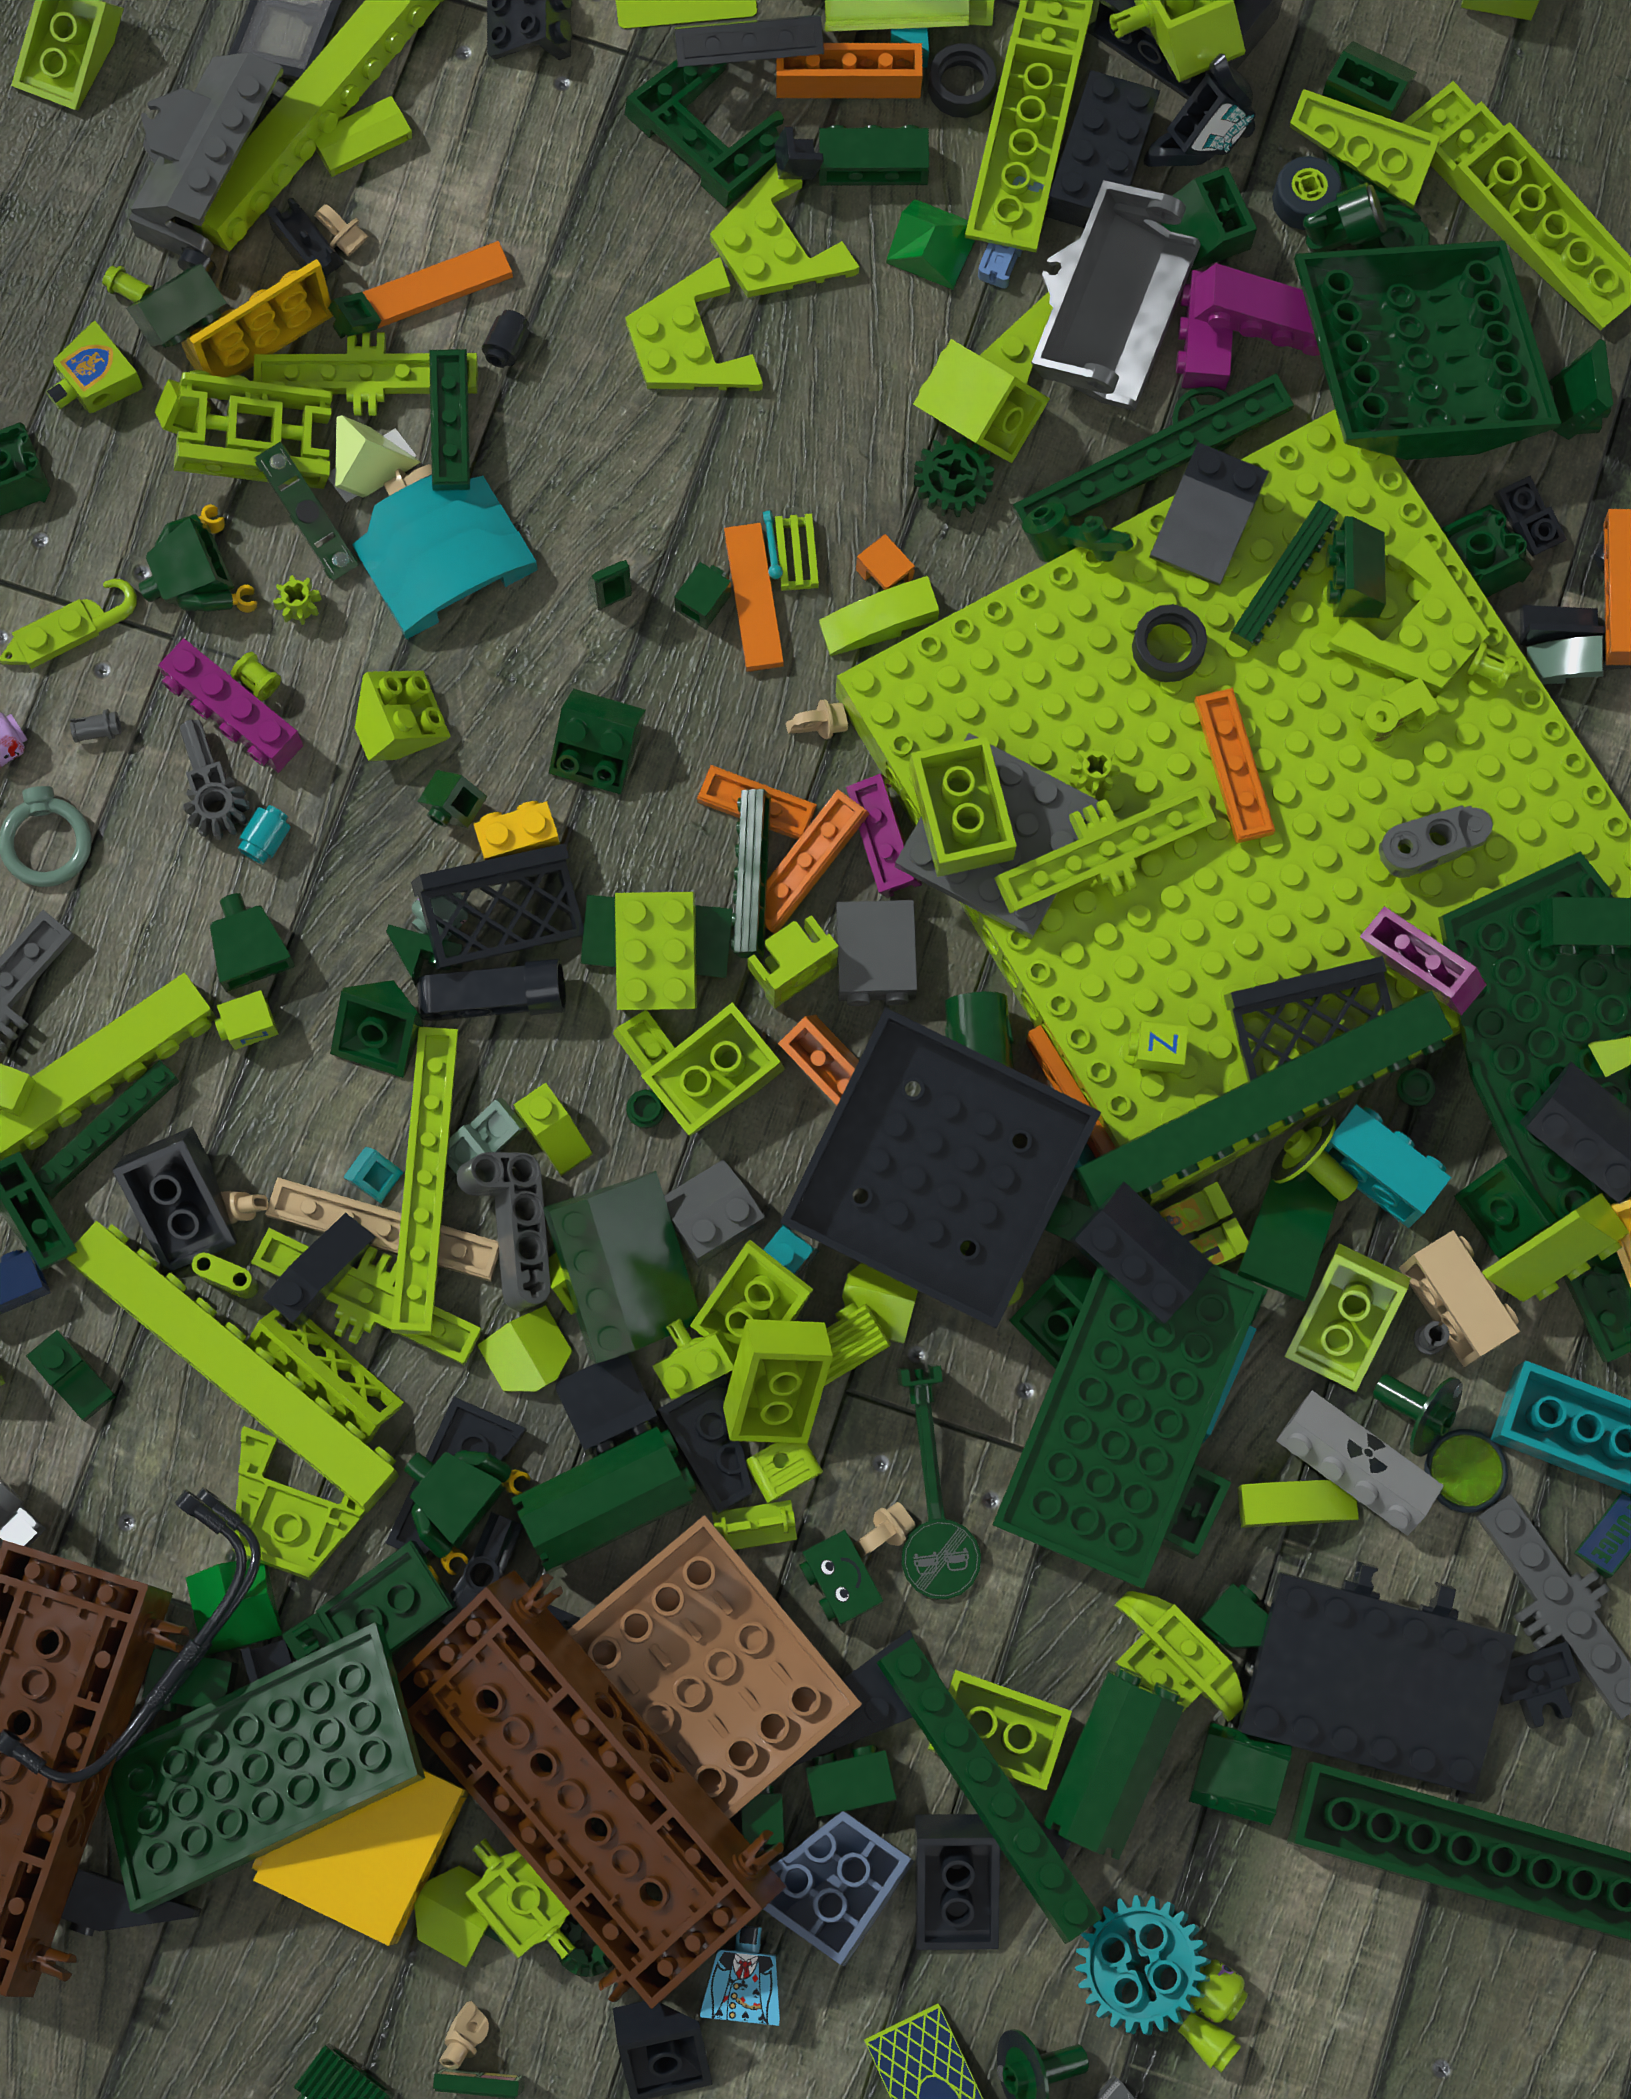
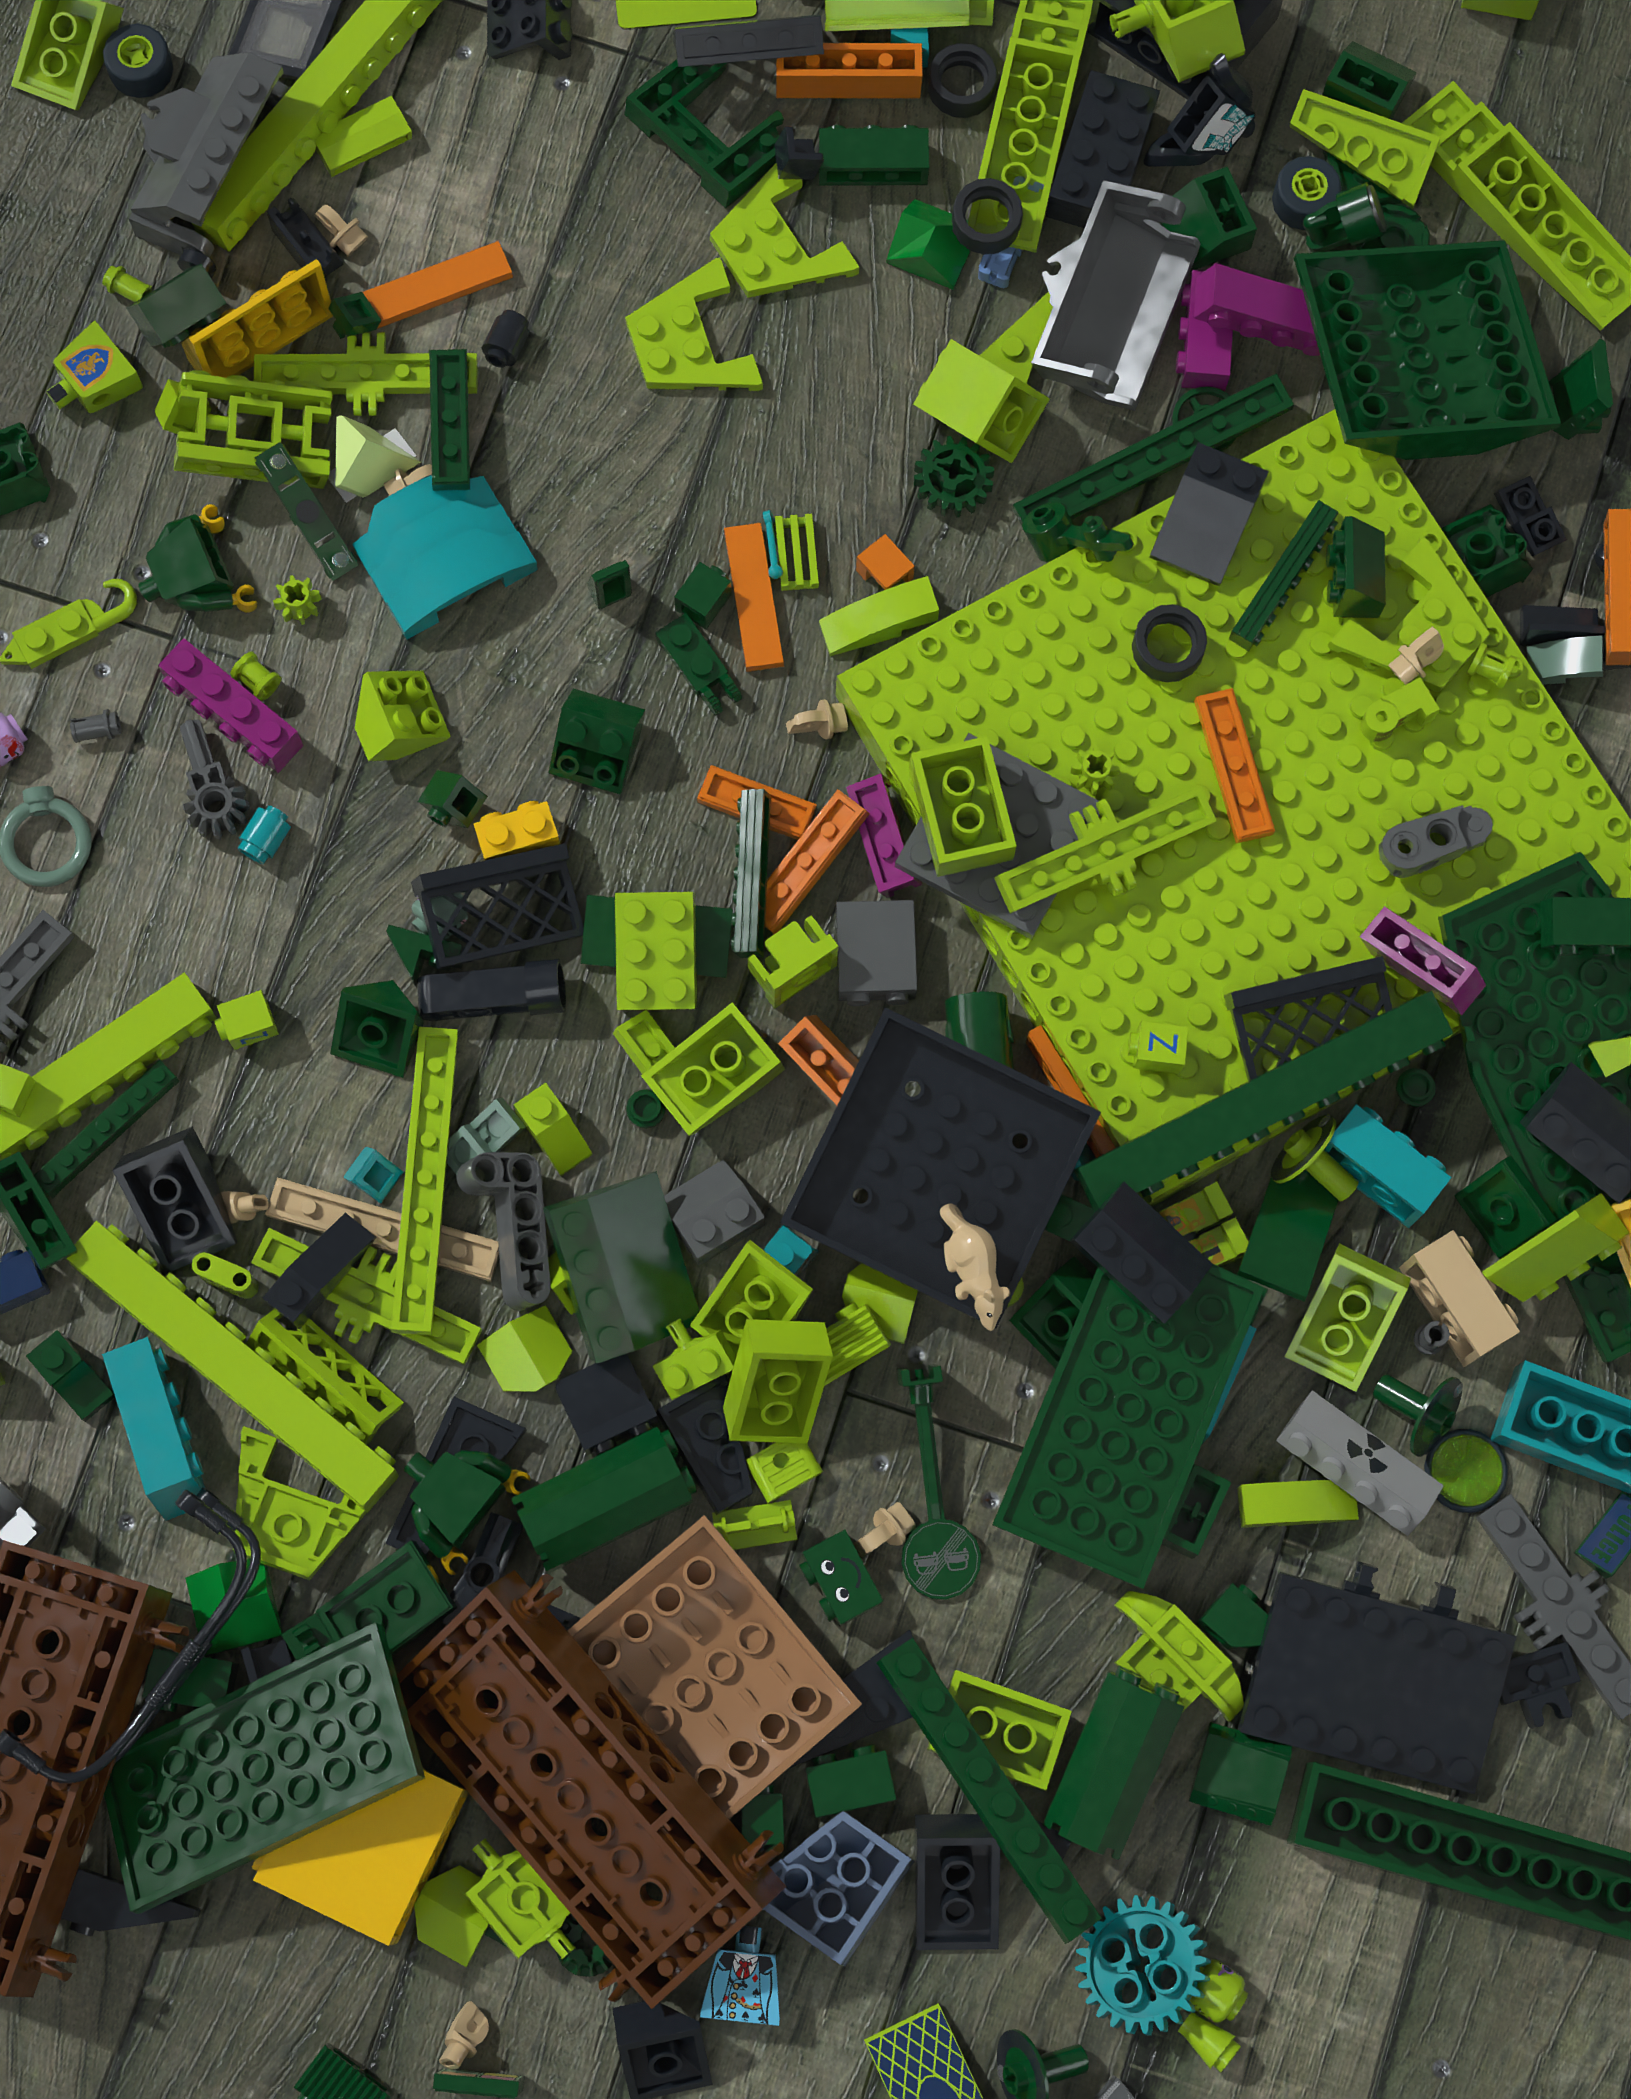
dark green torso [210,893,295,992] -> none
none -> teal wedge [102,1337,206,1521]
none -> black wheel [103,23,173,98]
none -> dark green hinge [655,613,742,716]
none -> tan animal [940,1203,1010,1331]
none -> black tyre [952,178,1023,255]
none -> tan piece [1388,626,1444,685]

